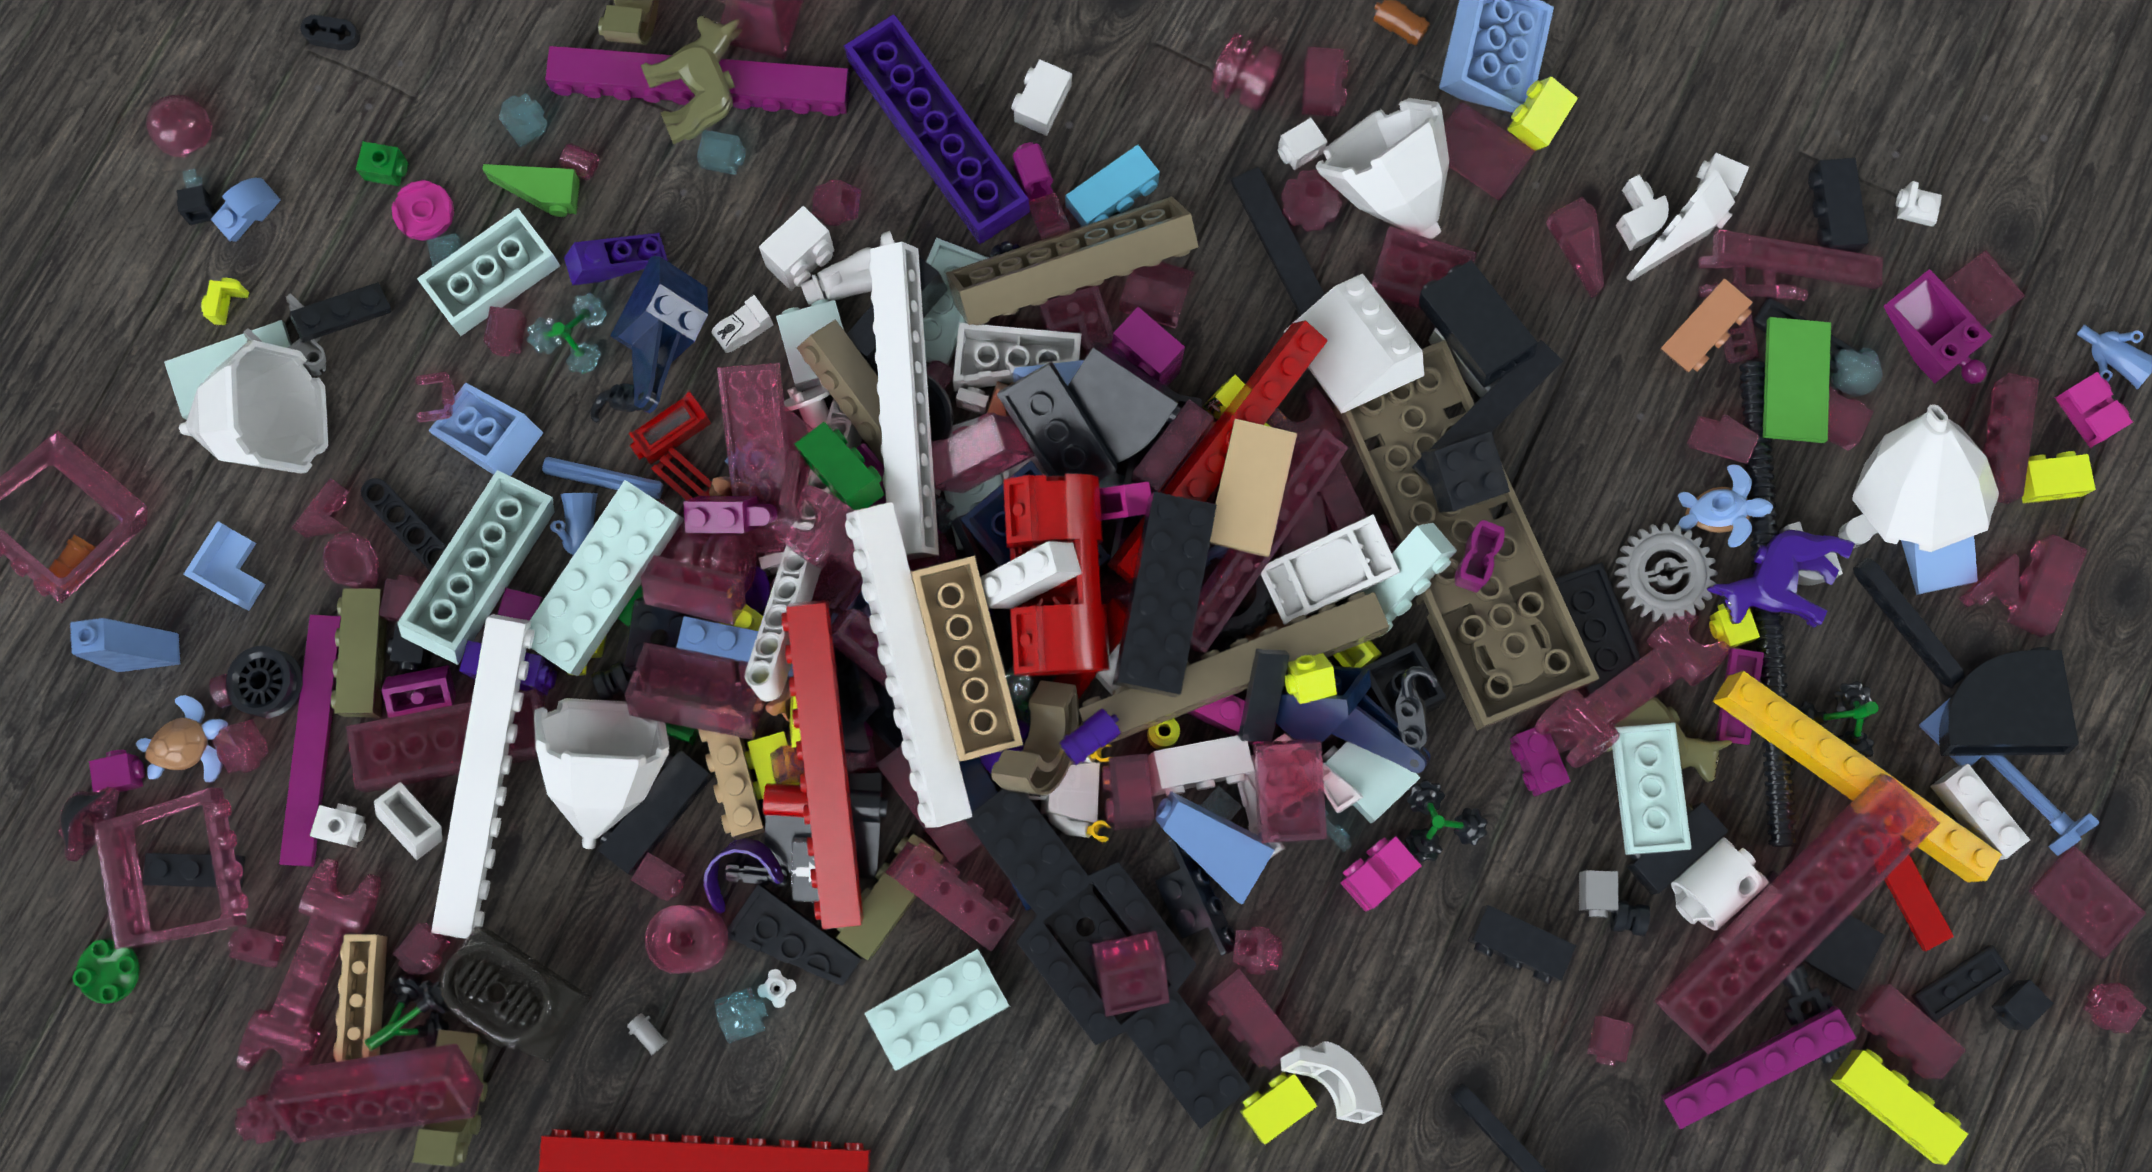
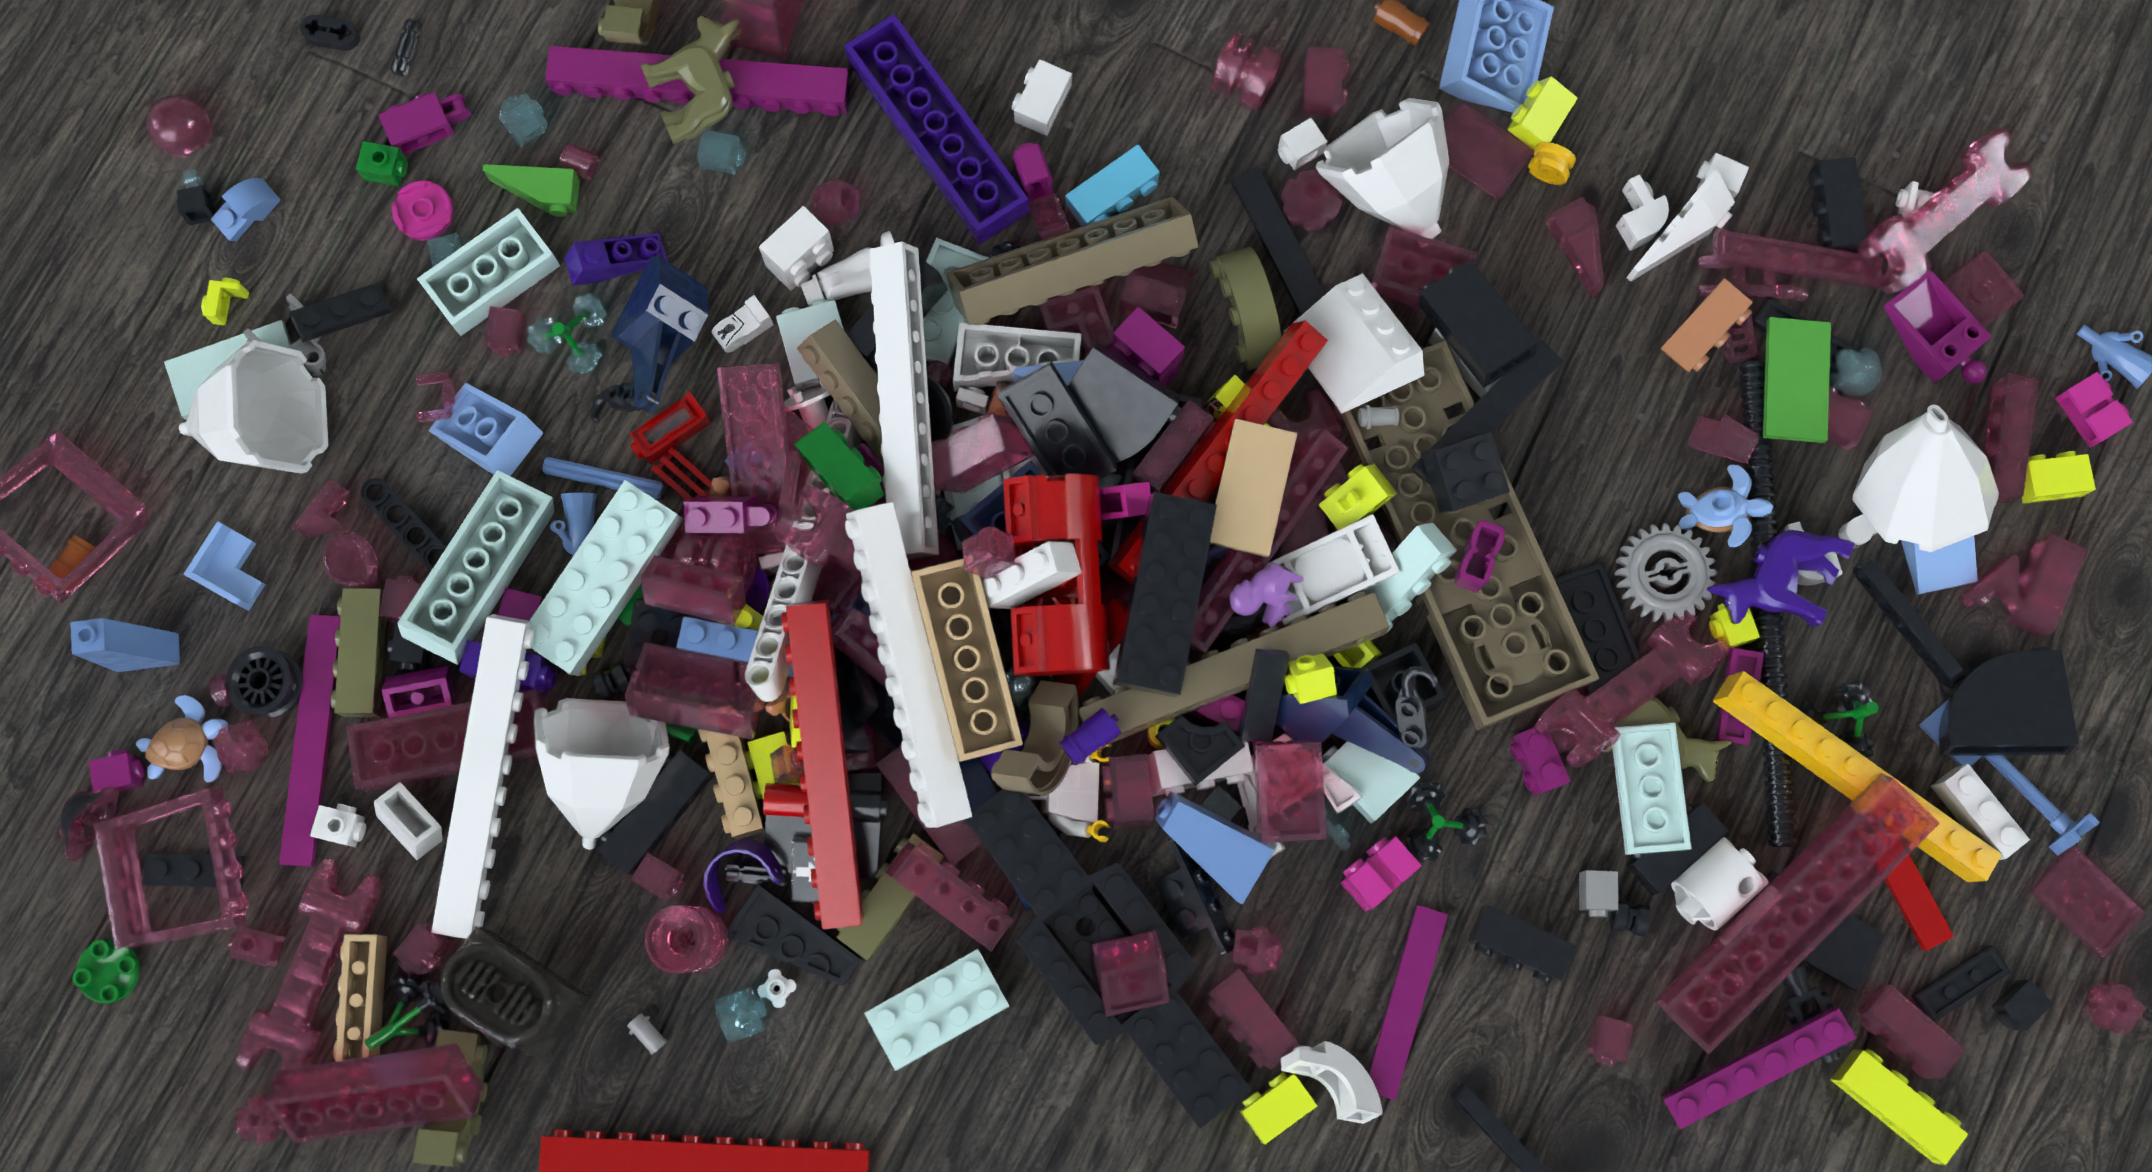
none -> magenta brick [378,92,471,155]
none -> black axle [390,18,422,77]
none -> clear pink brick [962,527,1015,579]
none -> black tile [1155,715,1245,786]
none -> olive brick [1209,247,1281,371]
none -> medium lavender animal [1229,561,1303,627]
none -> neon yellow brick [1319,464,1397,530]
none -> light grey pin [1358,405,1399,430]
none -> magenta tile [1368,905,1448,1101]
none -> yellow wheel [1528,142,1576,185]
none -> clear pink piece [1858,128,2032,294]

